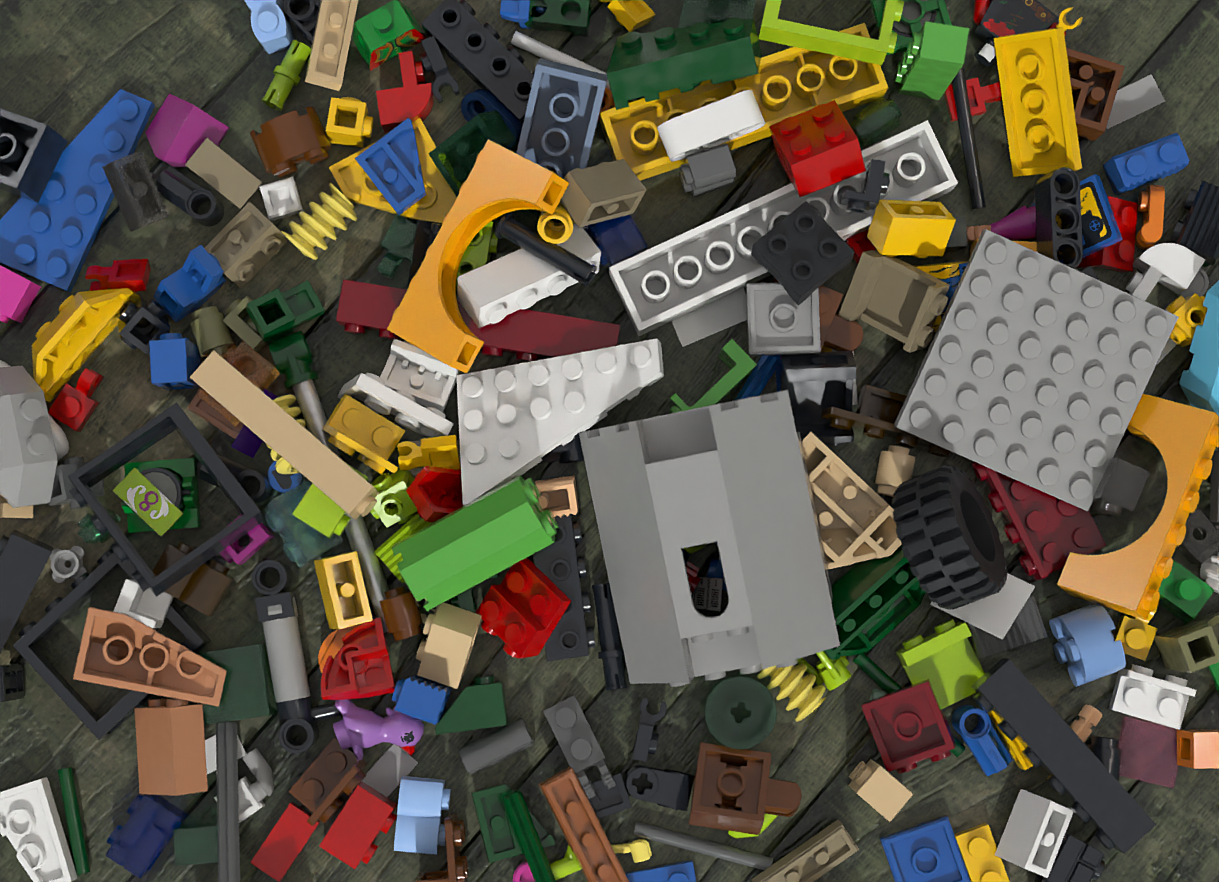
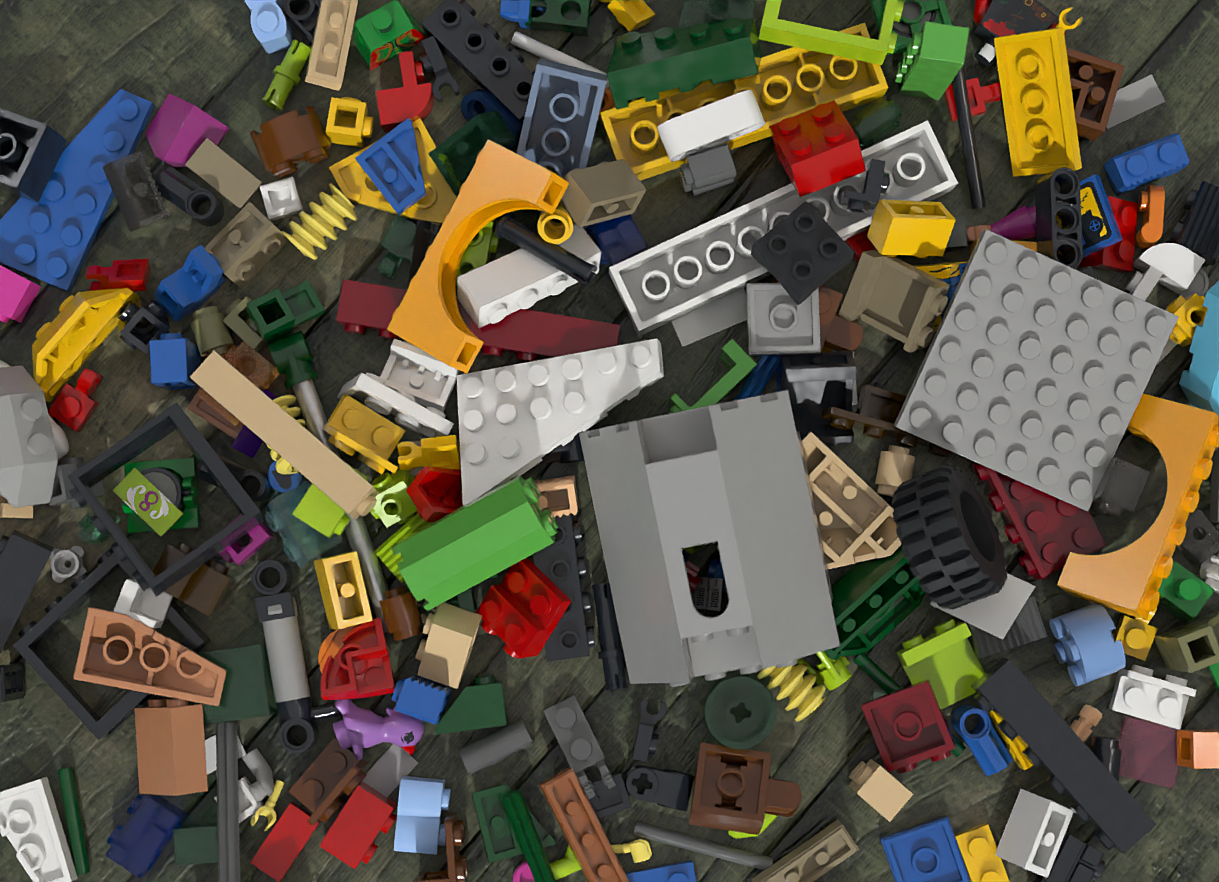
none -> light yellow hand [251,780,284,831]

